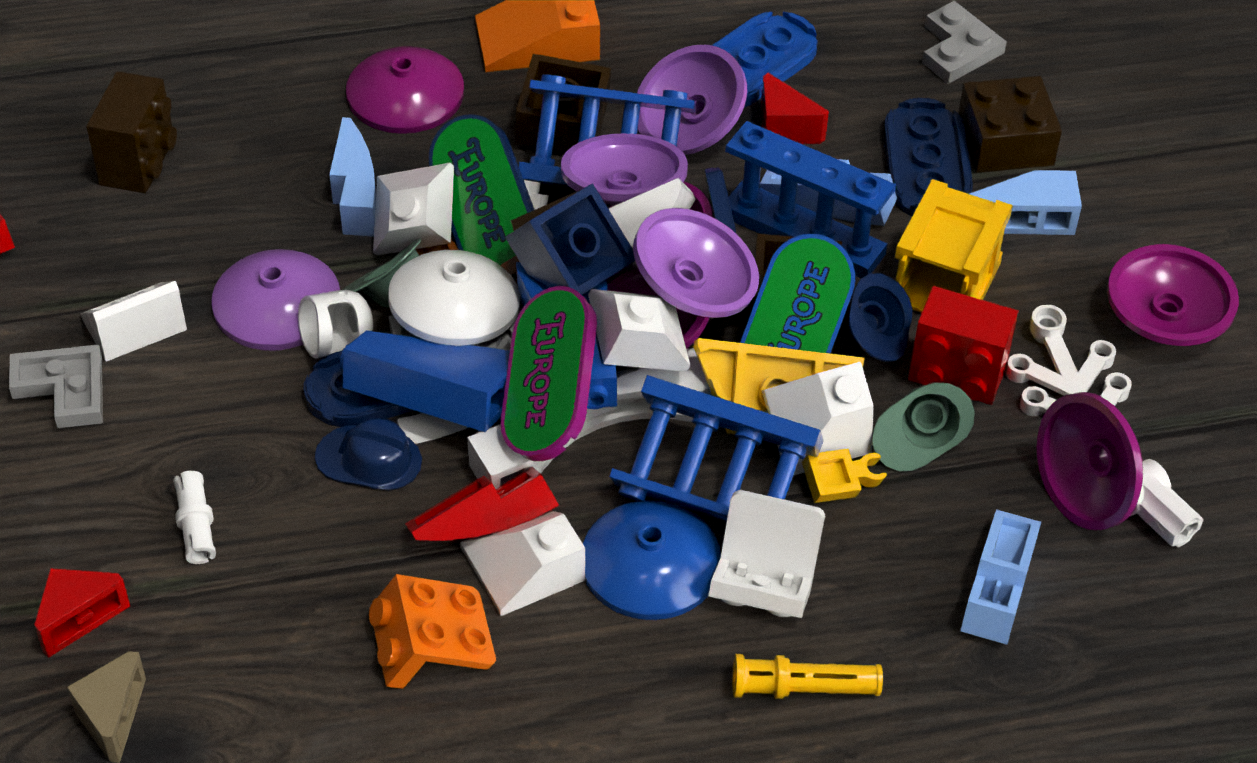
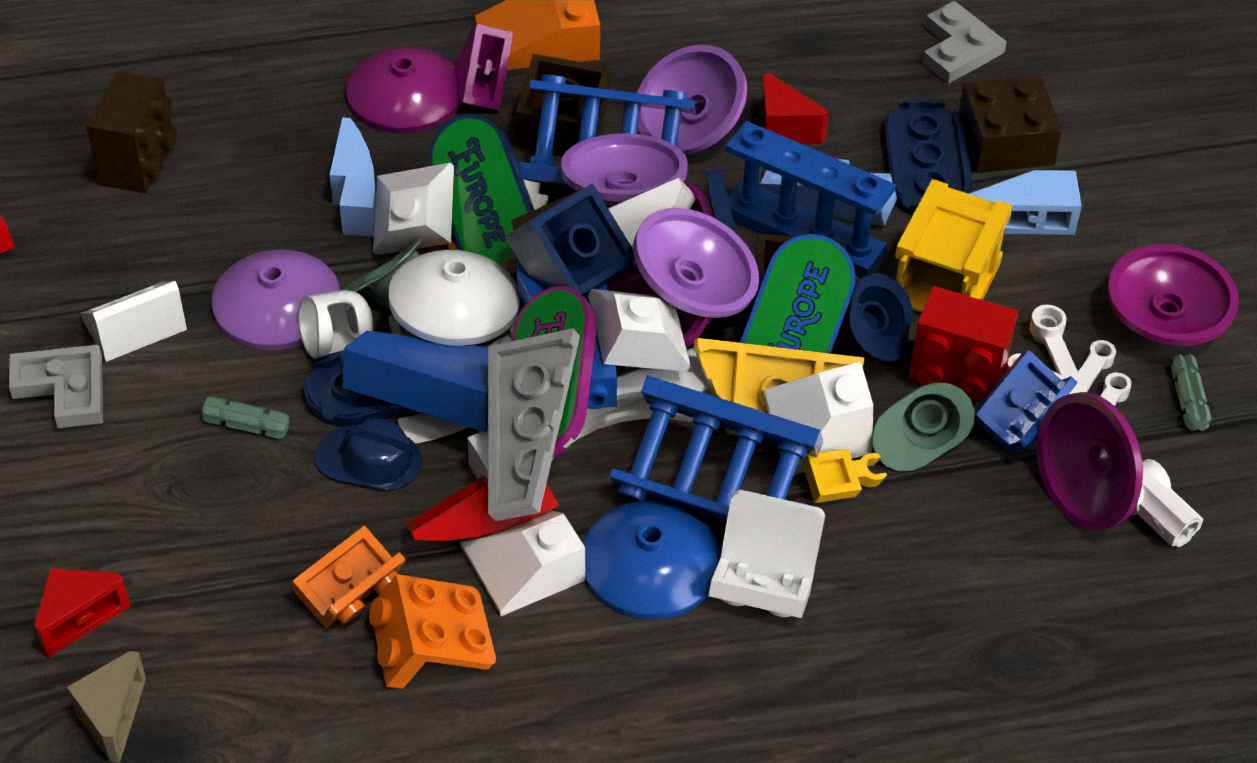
white pin [173,471,216,564] -> none
blue tile [711,12,817,107] -> none
yellow pin [732,654,883,699] -> none
light blue slope [961,509,1041,645] -> none
none -> sand green axle [202,396,290,439]
none -> orange bracket [290,525,406,629]
none -> magenta slope [454,24,513,111]
none -> light grey wing [488,328,580,521]
none -> blue bracket [974,350,1078,453]
none -> sand green axle [1171,354,1212,431]

